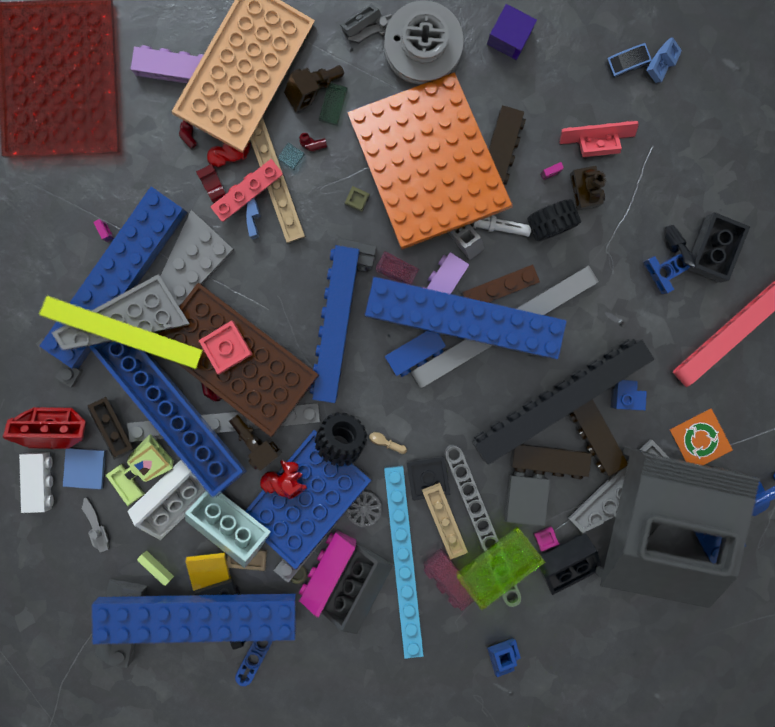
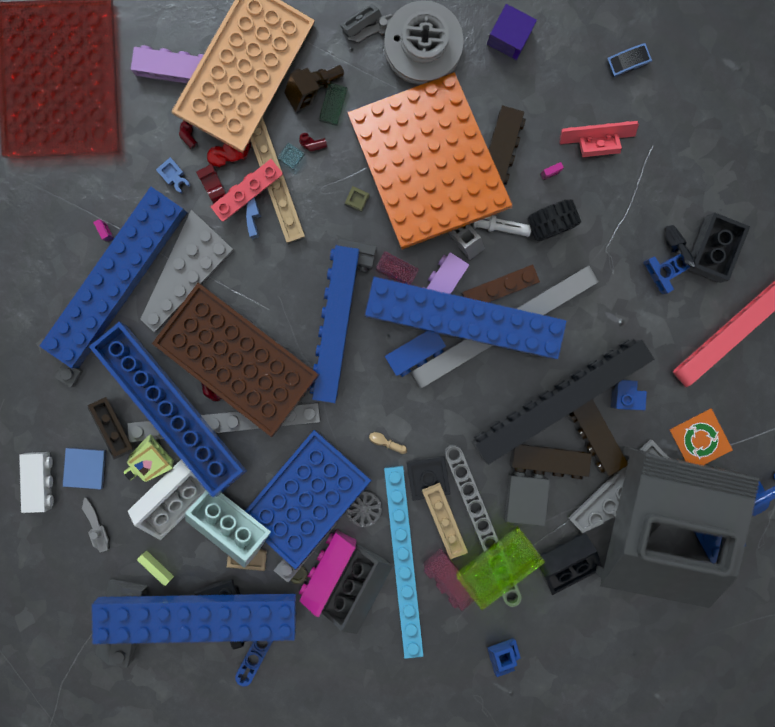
red wedge [3,407,86,449] -> none
neon yellow tile [39,296,202,369] -> none
light grey wing [52,274,189,351] -> none
yellowish green tile [106,464,145,506] -> none
yellow tile [185,553,231,591] -> none
coral plate [199,321,253,375] -> none
dark brown brick [229,414,283,471] -> none
red animal [260,460,307,499] -> none
black tyre [315,413,368,466] -> none
dark pink tile [534,526,559,552] -> none
dark brown brick [570,166,606,211] -> none
medium blue slope [646,37,682,83] -> none
none -> medium blue plate [156,157,191,194]

